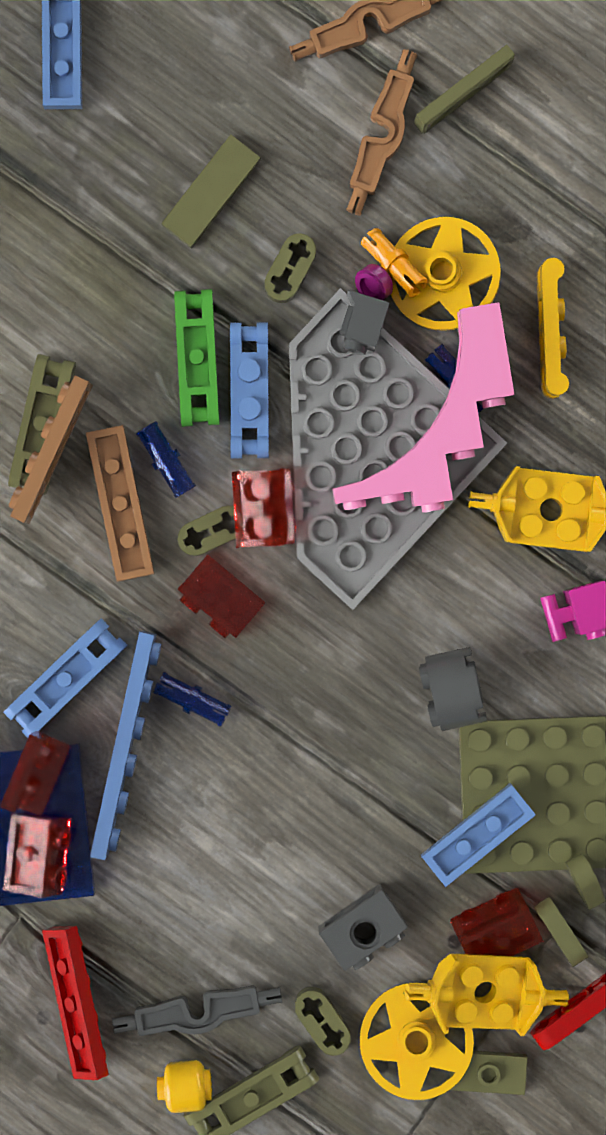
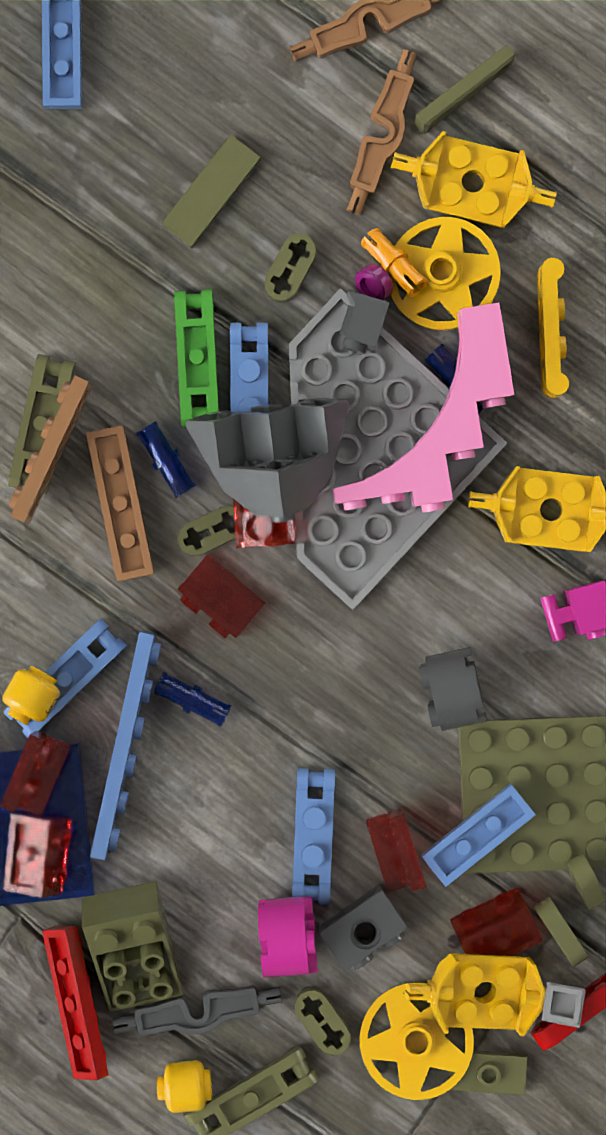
none -> yellow head [2,665,60,725]
none -> olive slope [82,881,184,1012]
none -> dark grey brick [186,398,349,522]
none -> dark pink brick [258,896,318,977]
none -> medium blue plate [292,767,335,905]
none -> clear red bracket [366,808,427,892]
none -> yellow plate [391,131,557,228]
none -> light grey tile [541,982,586,1028]

